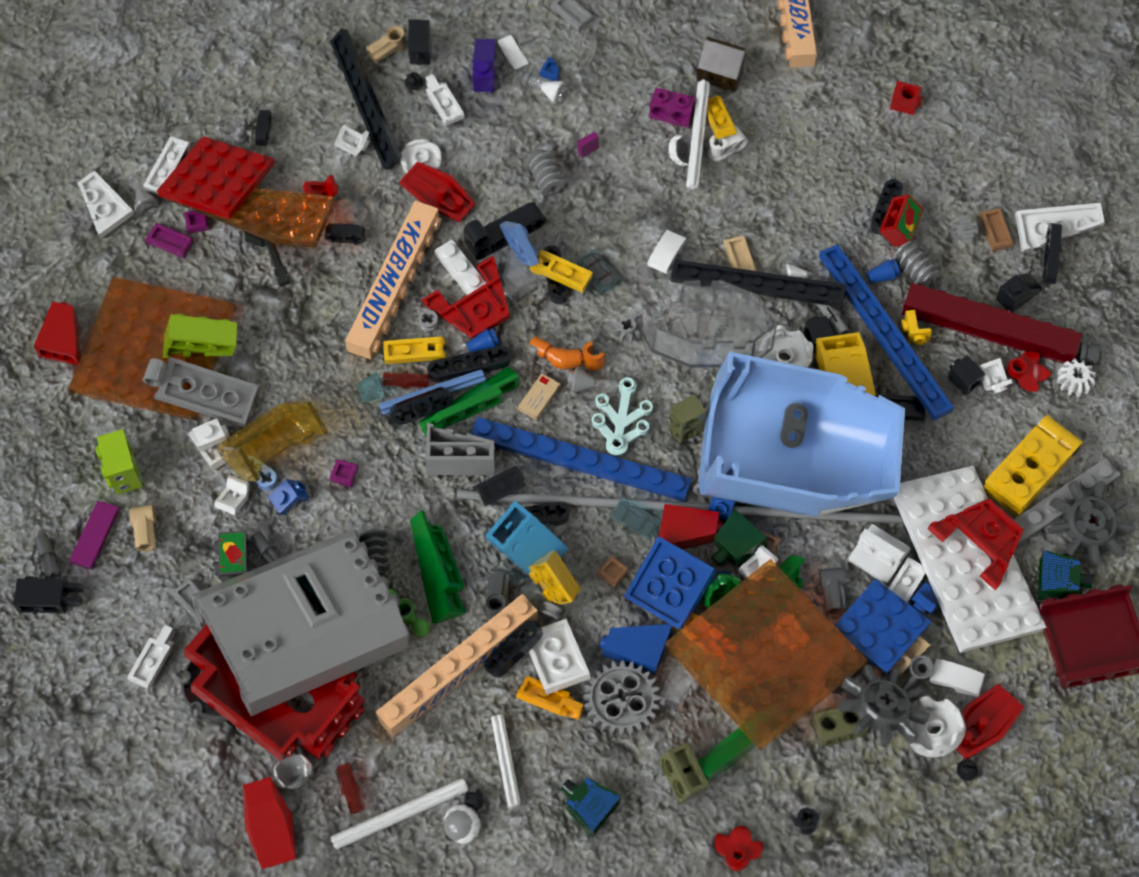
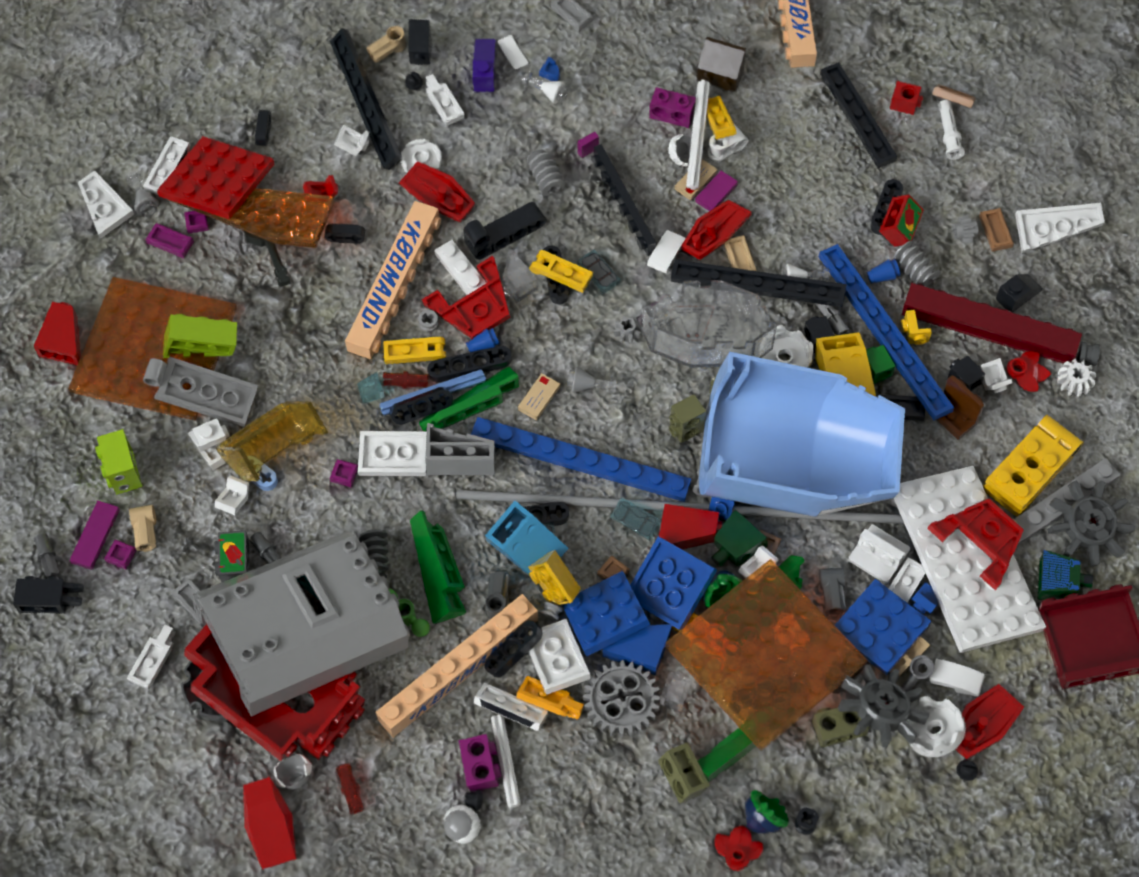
blue bracket [268,479,309,515] -> none
white axle [331,778,468,849] -> none
black panel [472,466,526,506] -> none
medium blue plate [499,221,539,267] -> none
orange piece [529,336,606,371] -> none
dark green torso [560,778,621,838] -> none
light aqua plant [592,377,653,456] -> none
dark grey plate [780,403,808,448] -> none
black beam [1042,223,1062,285] -> none
none -> magenta tile [104,539,137,570]
none -> white plate [358,431,427,476]
none -> magenta brick [458,734,502,792]
none -> white plate [473,683,549,731]
none -> blue plate [562,571,650,656]
none -> black plate [592,144,656,256]
none -> tan tile [674,159,717,201]
none -> red piece [681,200,752,260]
none -> magenta tile [695,170,738,211]
none -> hair [744,790,789,834]
none -> black plate [820,62,898,168]
none -> green brick [866,345,896,384]
none -> medium nougat tile [932,84,976,108]
none -> reddish brown bracket [936,375,984,440]
none -> white pin [938,100,965,160]

